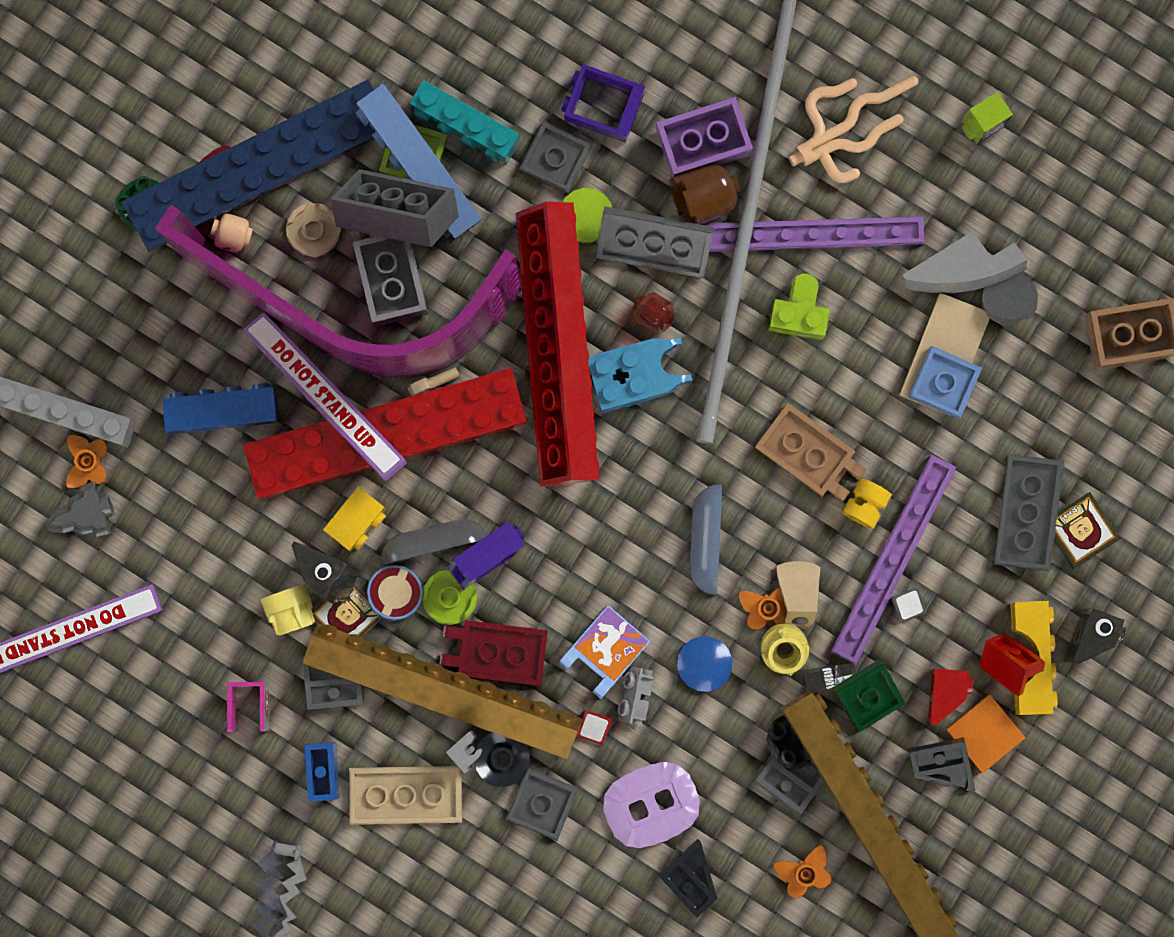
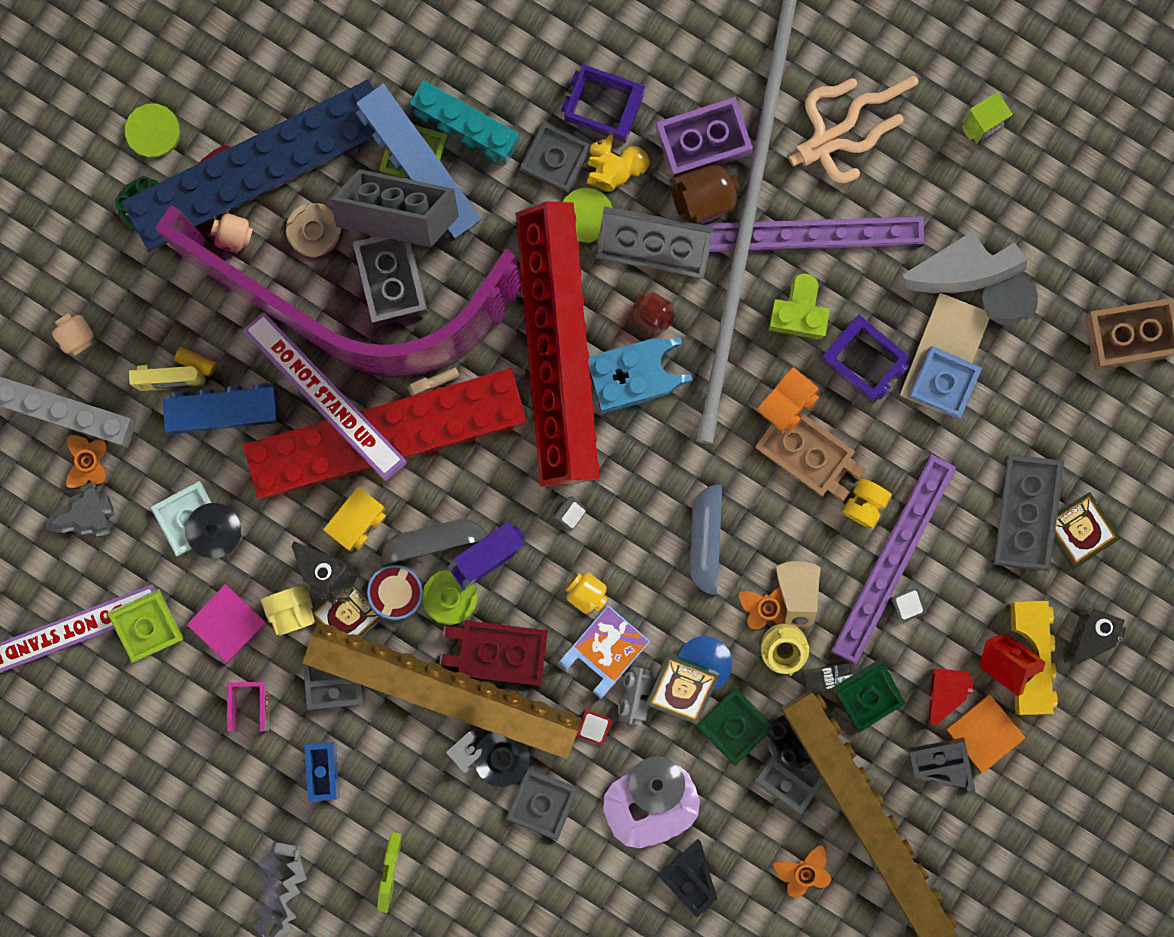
tan tile [349,766,462,825] -> none
none -> light nougat head [52,313,94,356]
none -> lime tile [107,589,183,663]
none -> lime tile [125,103,181,159]
none -> light yellow container [129,365,206,391]
none -> light aqua tile [150,481,217,557]
none -> yellow axle [174,346,216,377]
none -> black dish [185,503,241,559]
none -> dark pink tile [187,584,267,663]
none -> lime tile [377,832,402,913]
none -> slope [555,496,587,531]
none -> yellow head [565,572,608,614]
none -> yellow animal [586,135,650,192]
none -> dark grey dish [629,756,685,813]
none -> tile [645,652,719,724]
none -> dark green tile [696,687,772,766]
none -> orange brick [757,367,820,433]
none -> dark purple window [821,314,909,402]

